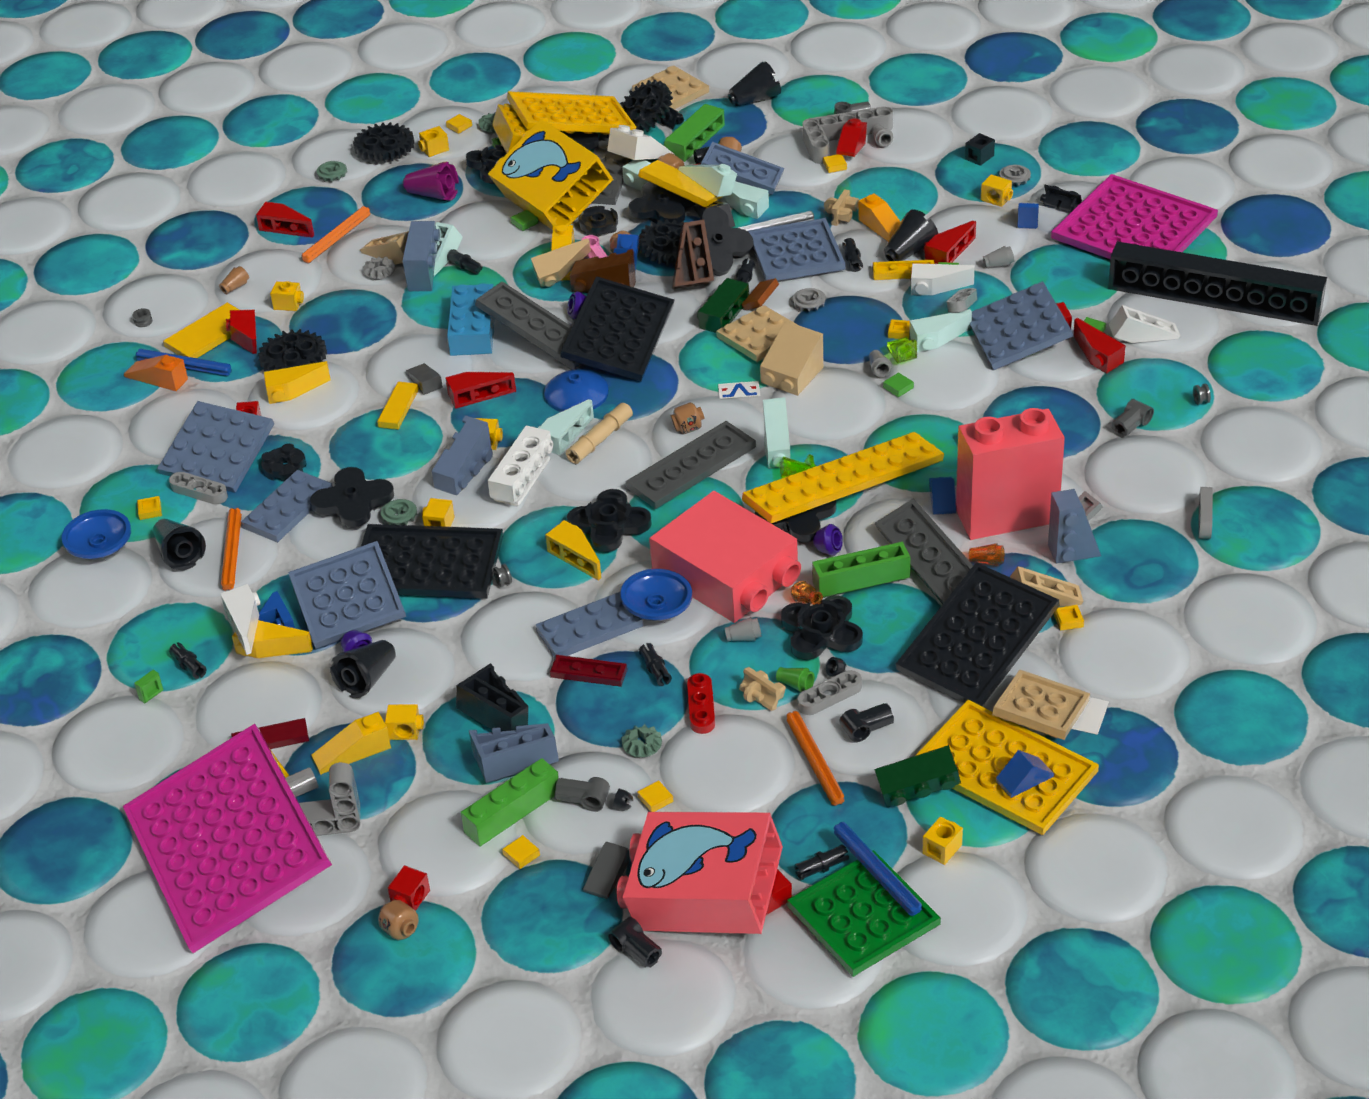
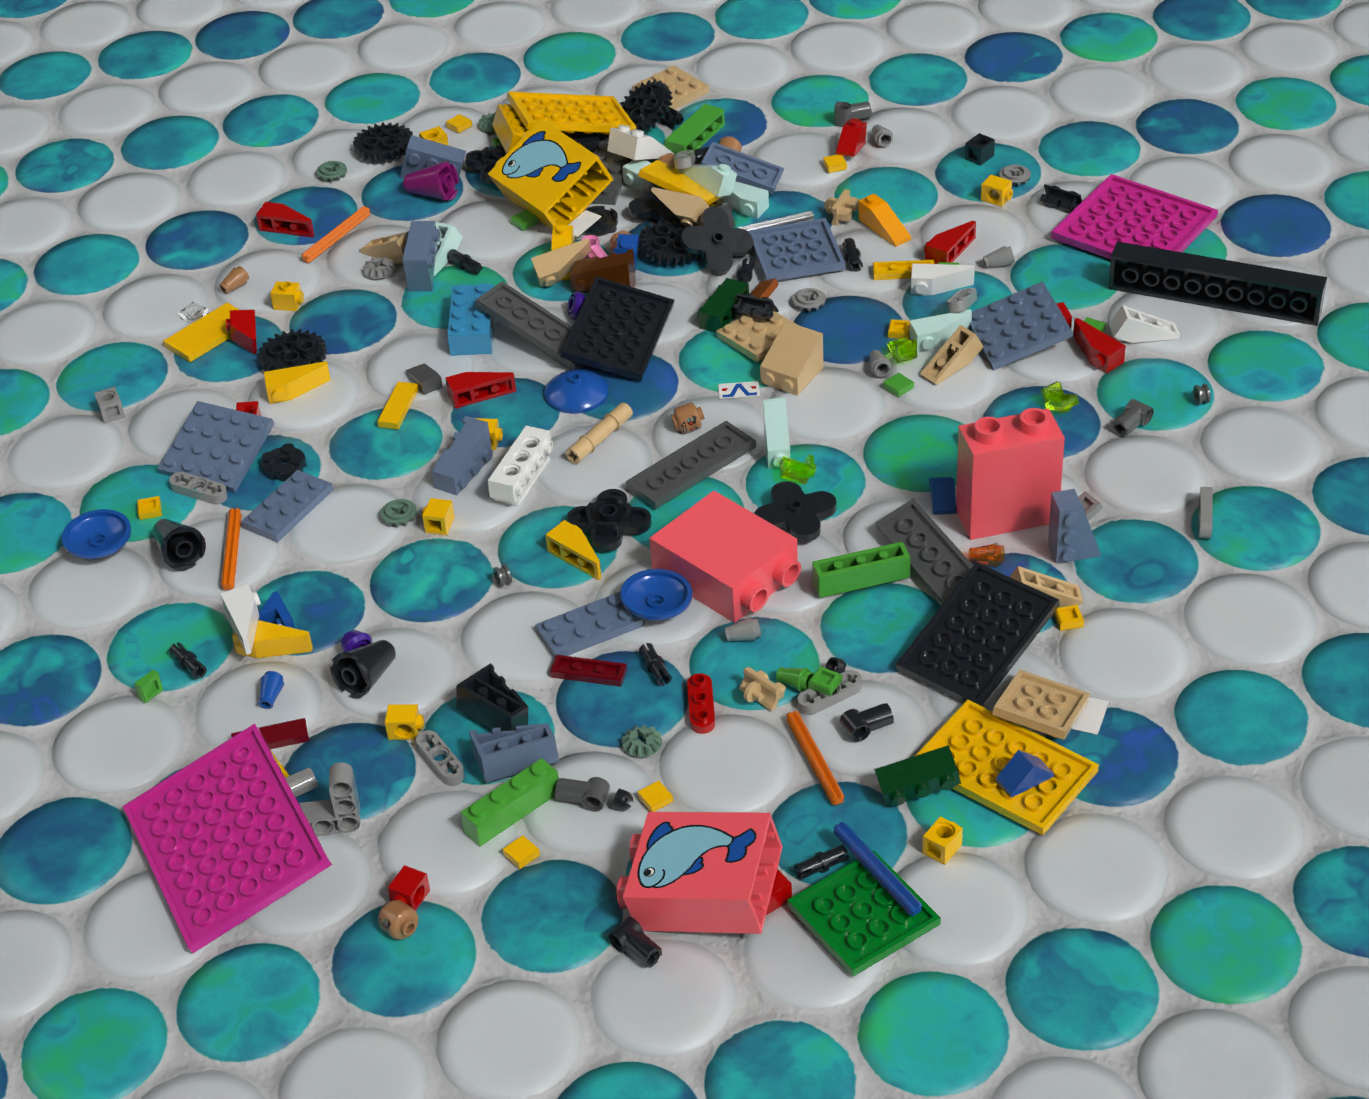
orange slope [124,355,188,391] -> none
dark grey bush [132,308,153,327] -> none
blue axle [136,349,232,376] -> none
sand blue plate [288,541,406,649] -> none
black plant [310,467,394,527] -> none
yellow slope [312,712,391,775] -> none
black plate [361,524,503,599] -> none
light aqua slope [538,399,594,455] -> none
dark grey slope [583,842,630,899] -> none
reddish brown wedge [672,220,714,289] -> none
black cone [728,61,781,106] -> none
yellow plate [742,432,944,523] -> none
black plant [781,595,863,660] -> none
clear orange cone [791,581,823,605] -> none
light grey beam [803,107,893,164] -> none
dark purple cone [813,524,843,556] -> none
black cone [884,209,938,261] -> none
blue slope [1018,203,1039,229] -> none
none -> light grey brick [94,387,125,424]
none -> clear plate [179,302,208,324]
none -> blue cone [258,671,284,709]
none -> sand blue wedge [400,135,466,179]
none -> light grey beam [416,730,465,786]
none -> white sticker [569,210,602,237]
none -> tan slope [651,187,709,227]
none -> light grey beam [673,150,696,169]
none -> black hinge [734,293,779,320]
none -> bright green tile [808,666,842,696]
none -> tan slope [920,325,984,385]
none -> clear neon green bracket [1041,381,1079,413]

